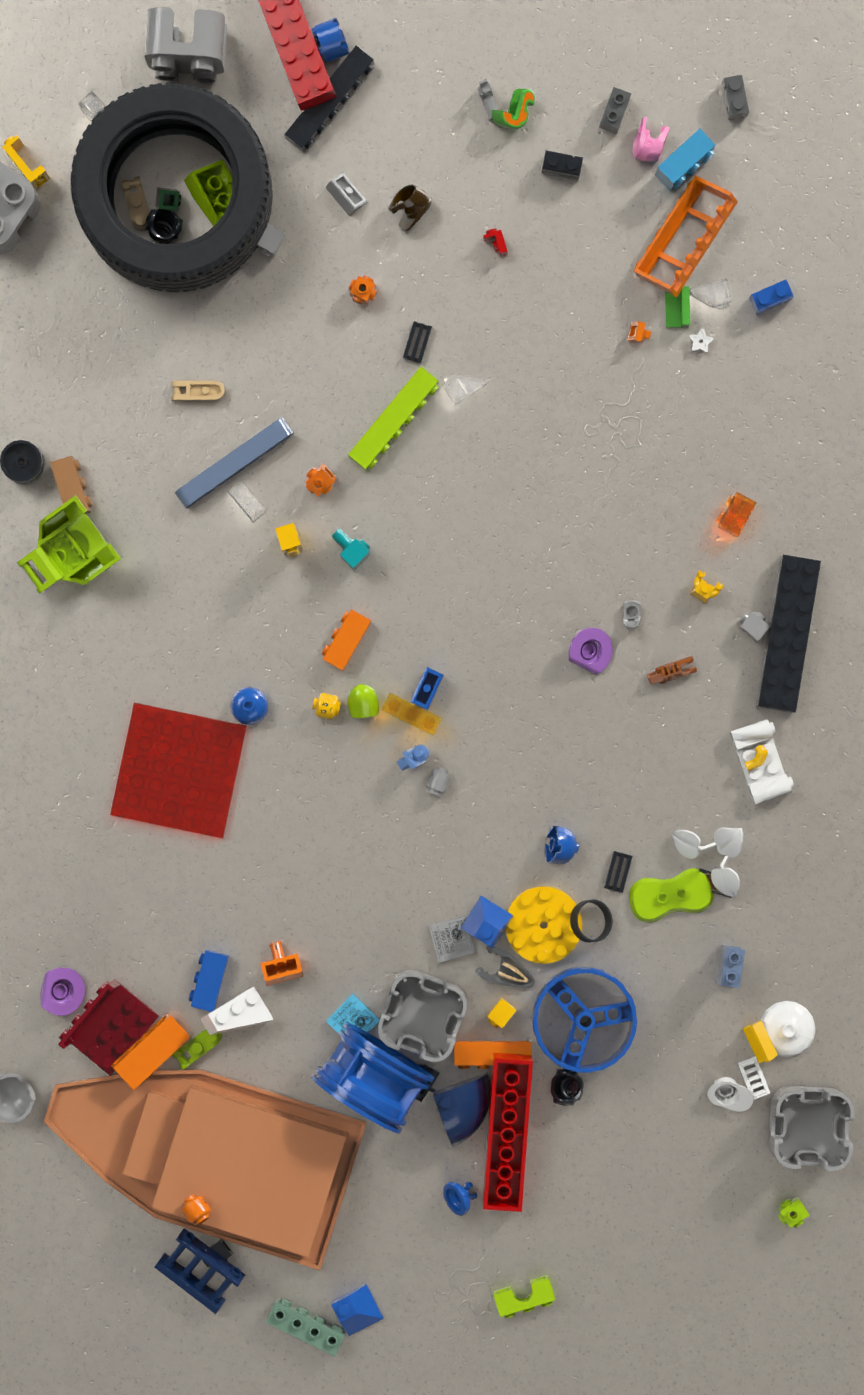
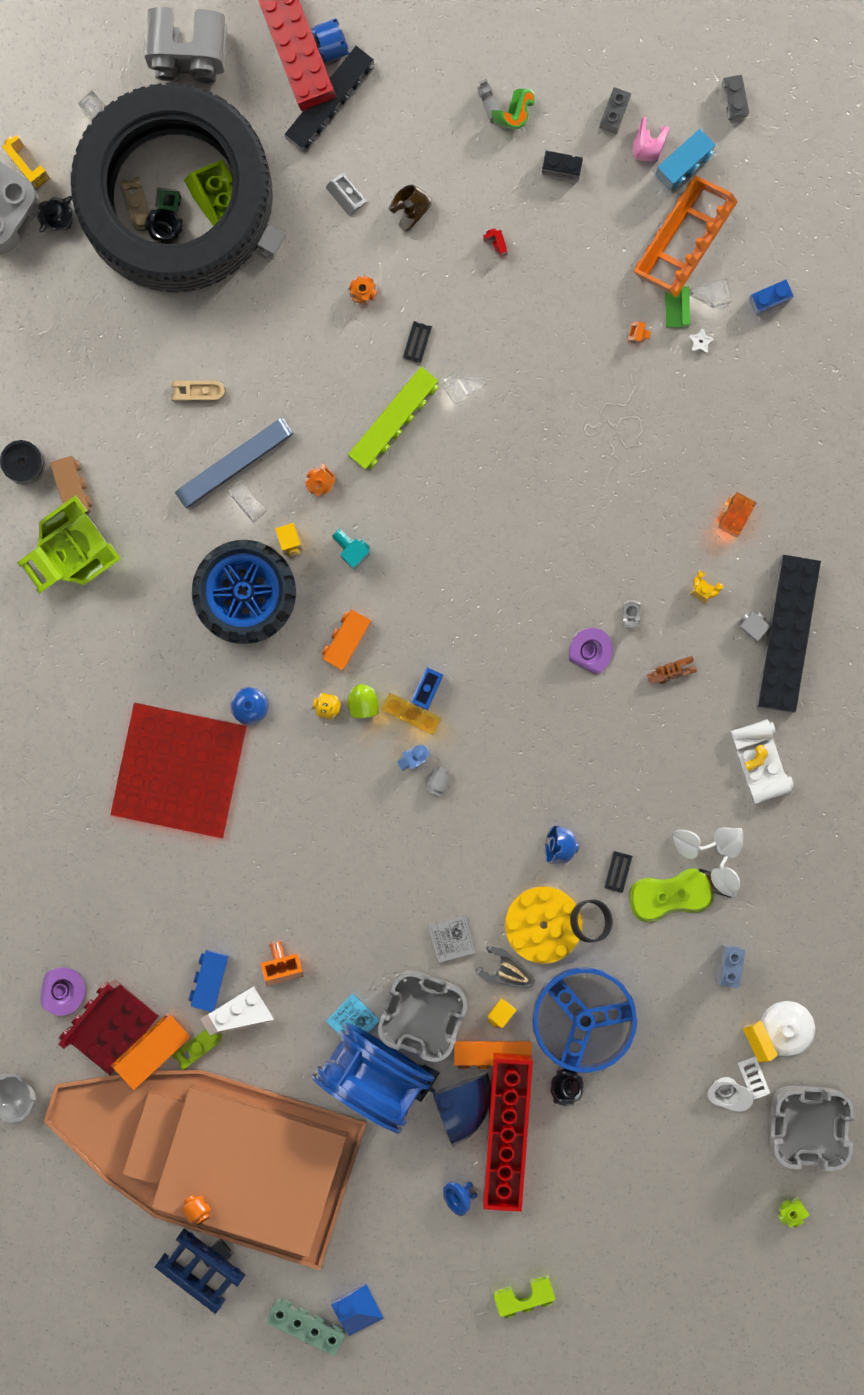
blue slope [461,896,513,948] -> none
none -> black hair [37,196,73,233]
none -> wheel [192,540,296,644]

